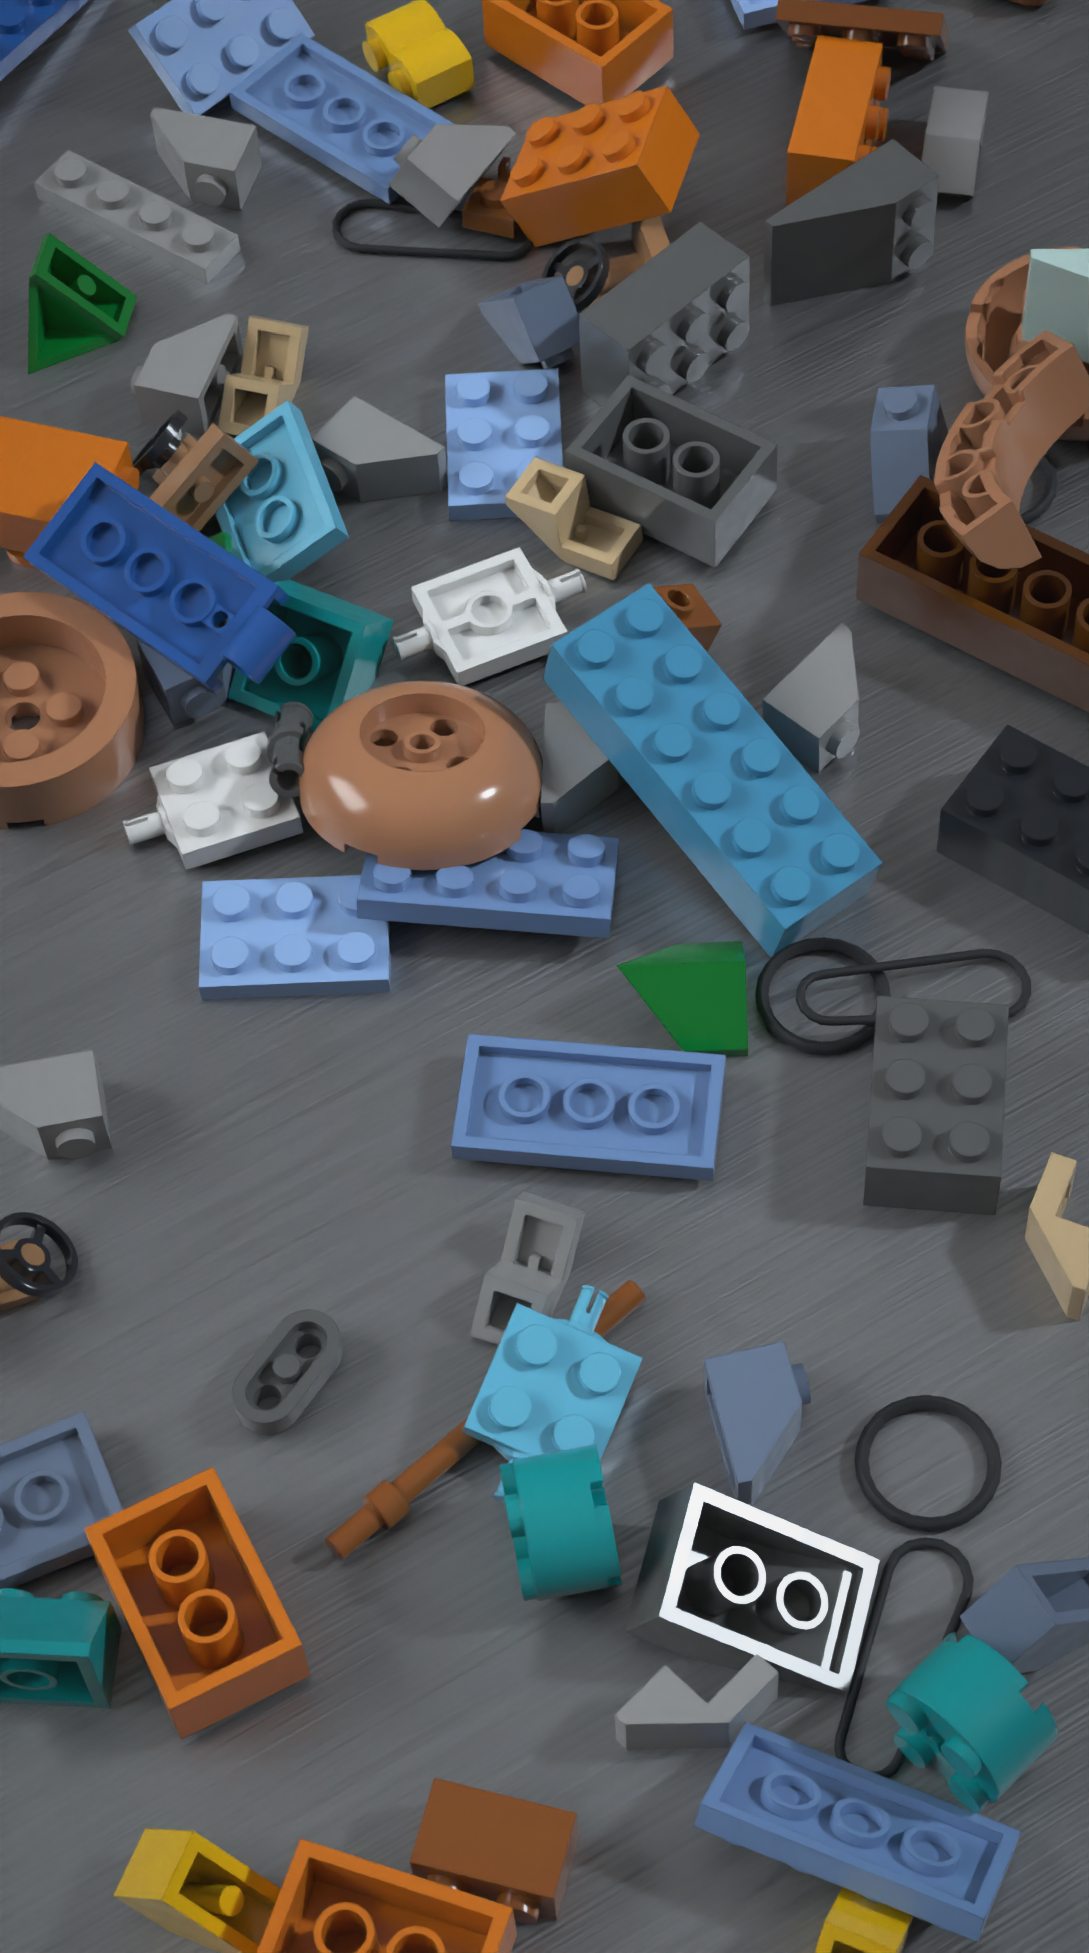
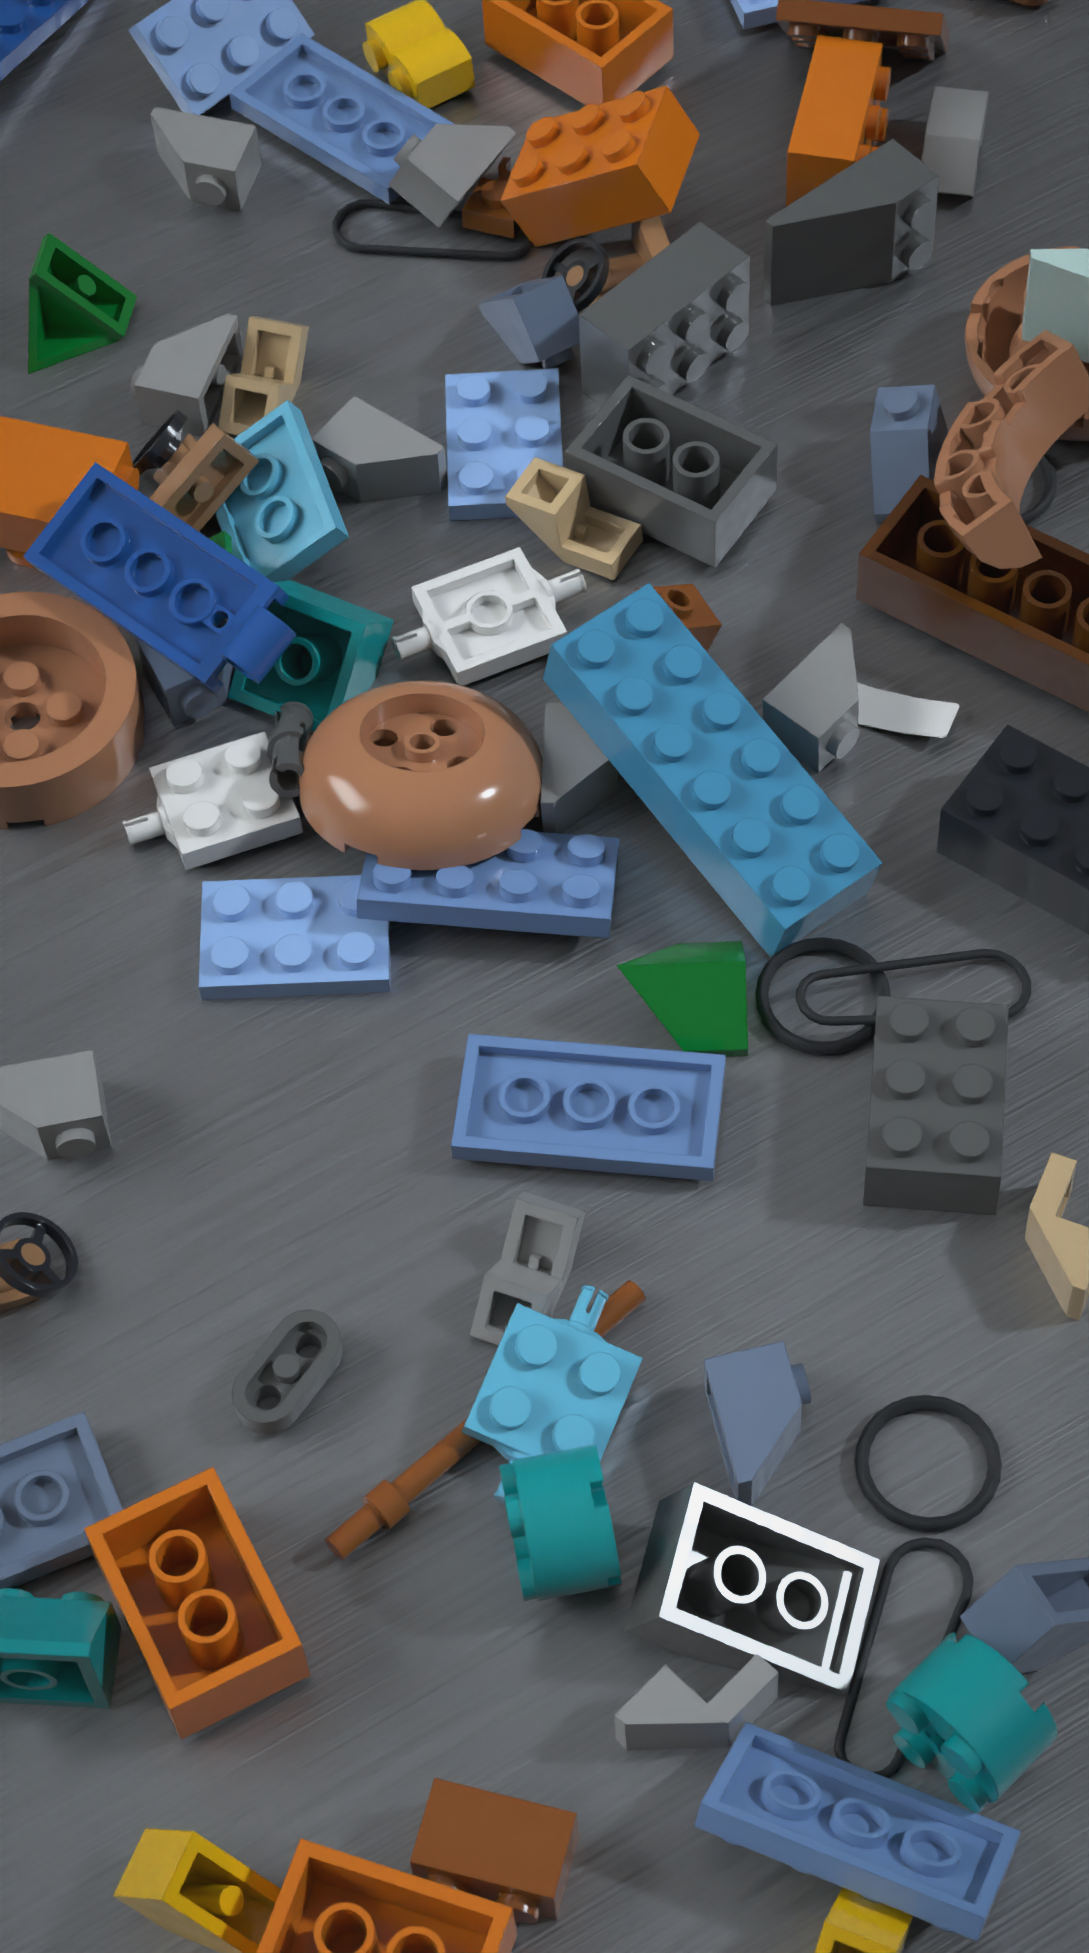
light grey plate [34,150,240,284] -> none
none -> white sticker [857,683,960,738]

